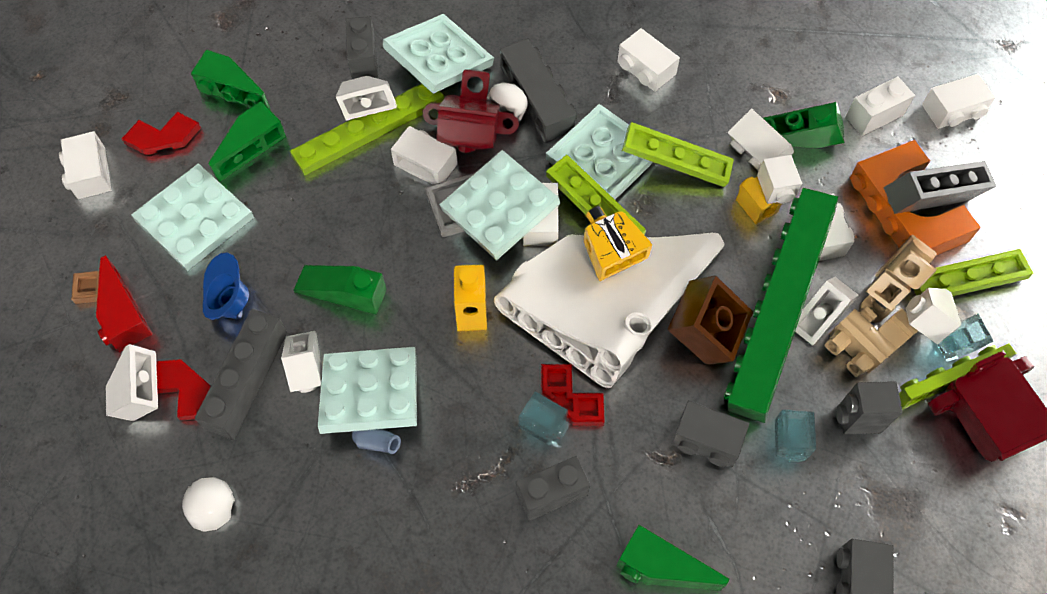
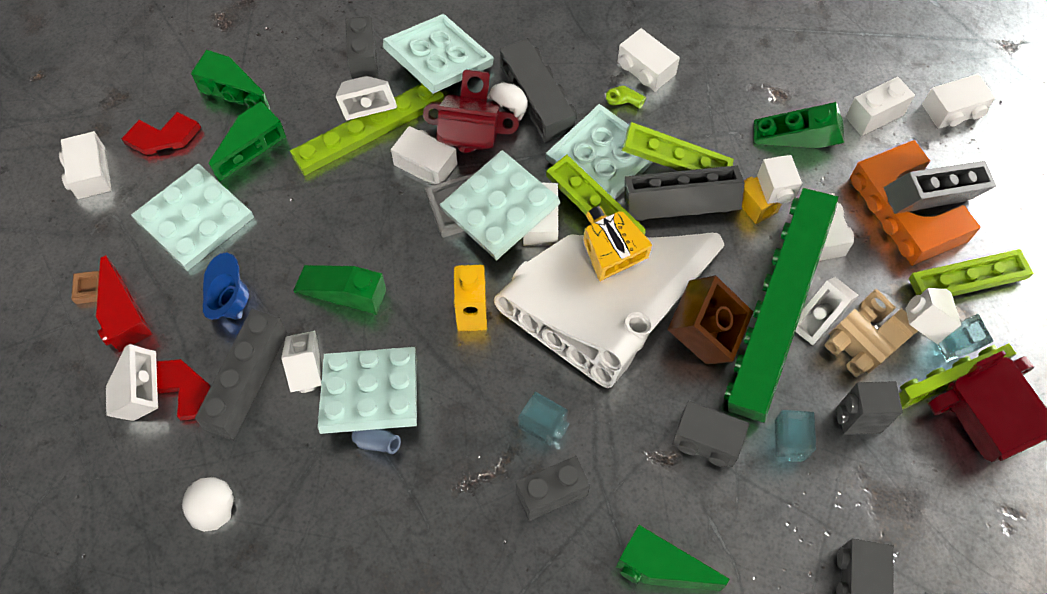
red tile [541,364,605,426] -> none
white brick [727,108,794,172] -> none
tan hips [866,234,937,311] -> none
none -> lime arm [606,86,646,109]
none -> dark grey brick [624,165,744,221]

